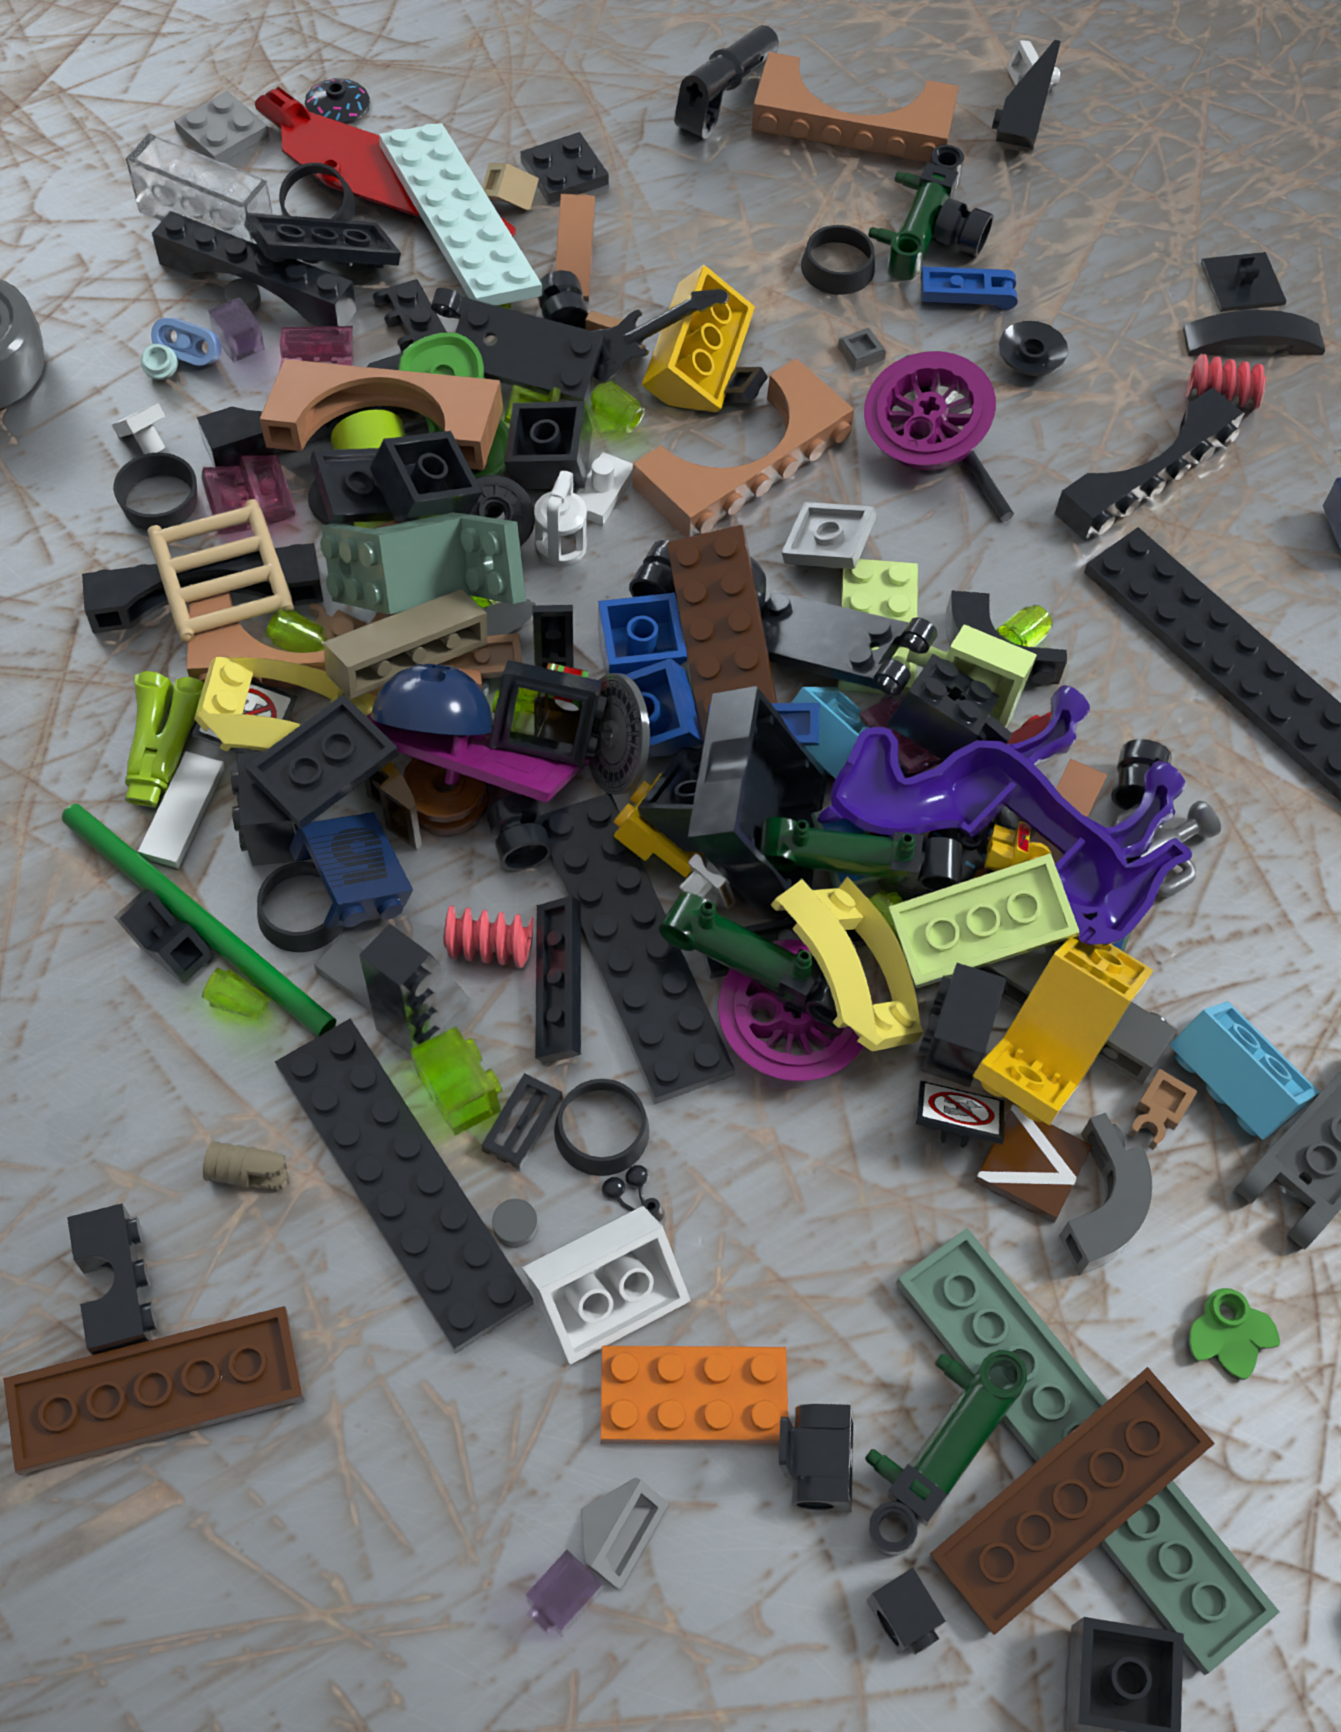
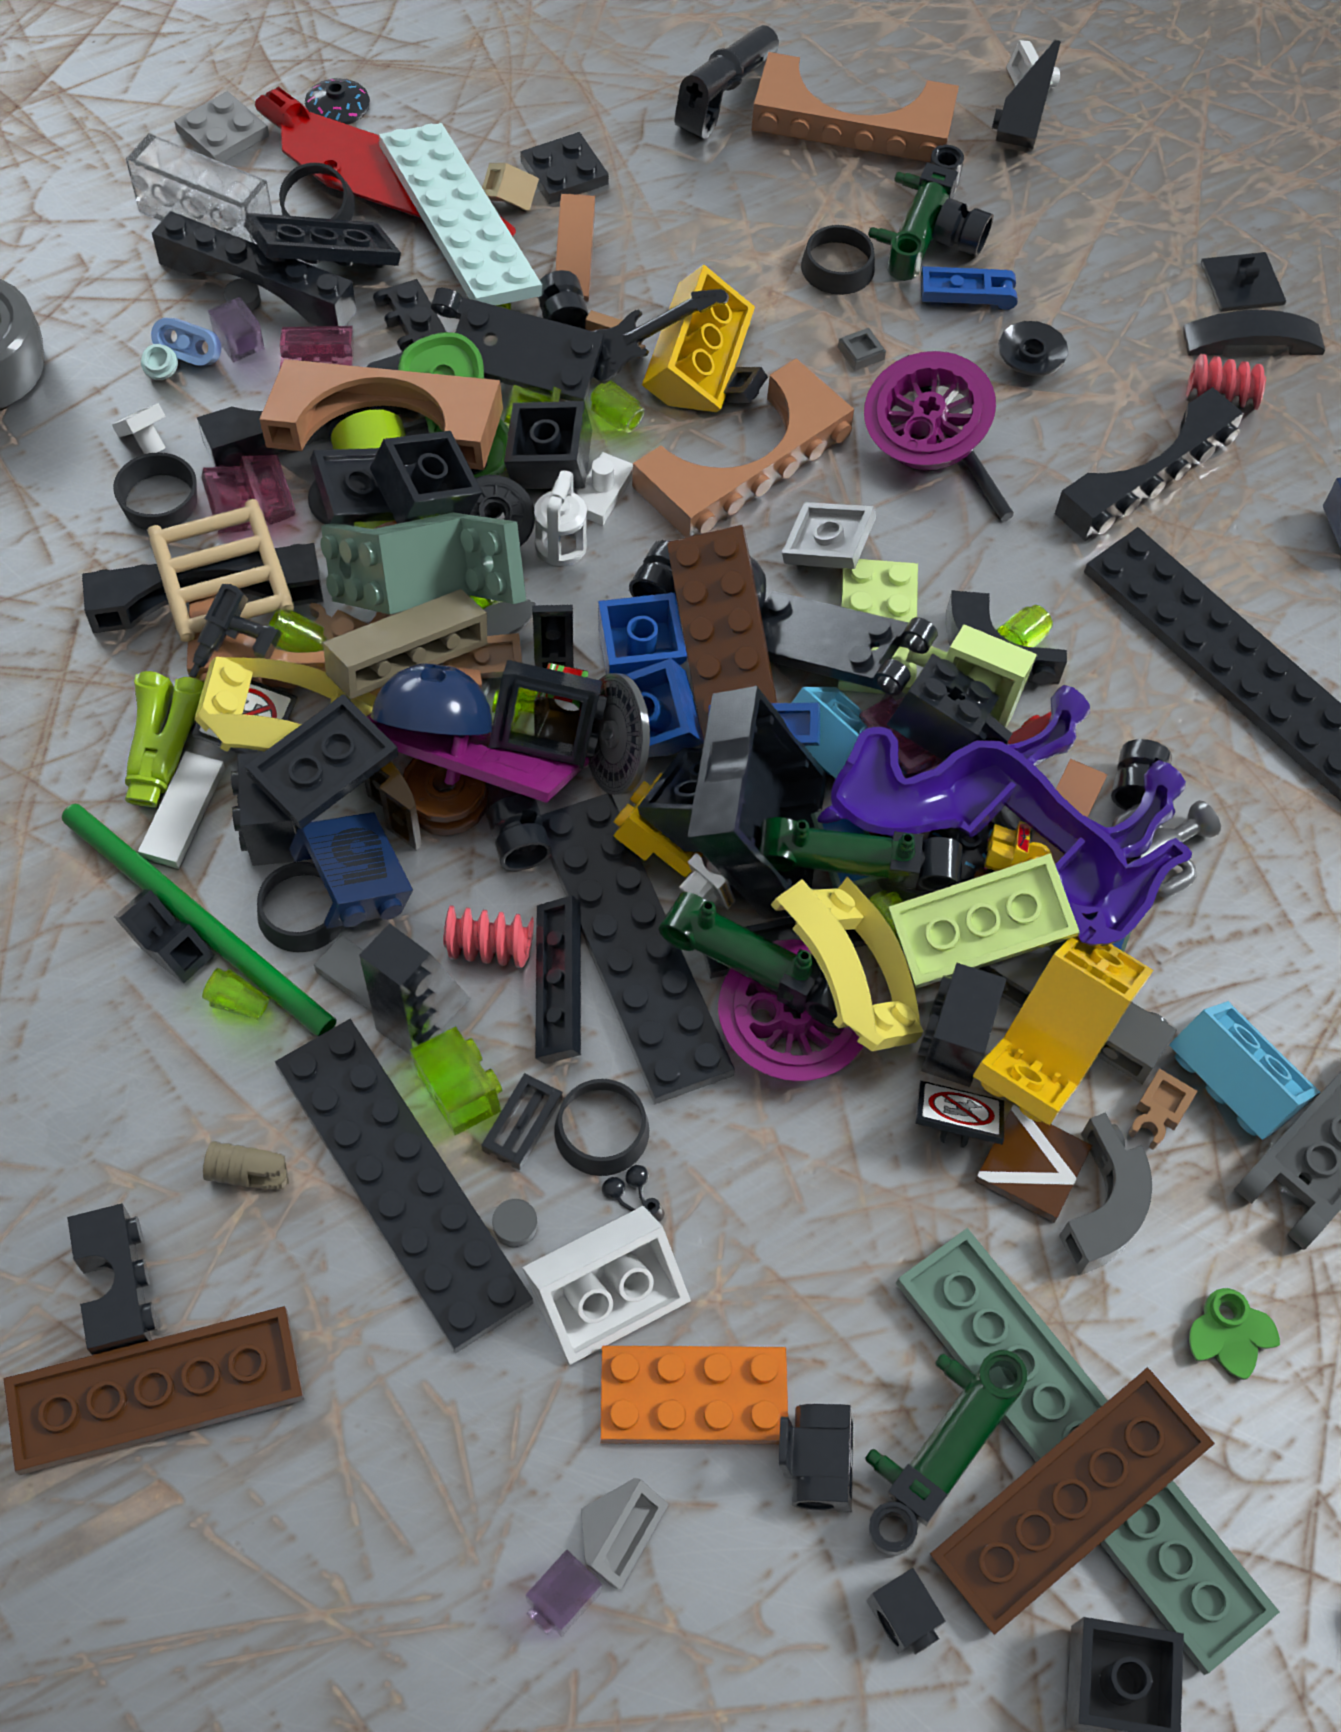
none -> black piece [189,584,282,678]

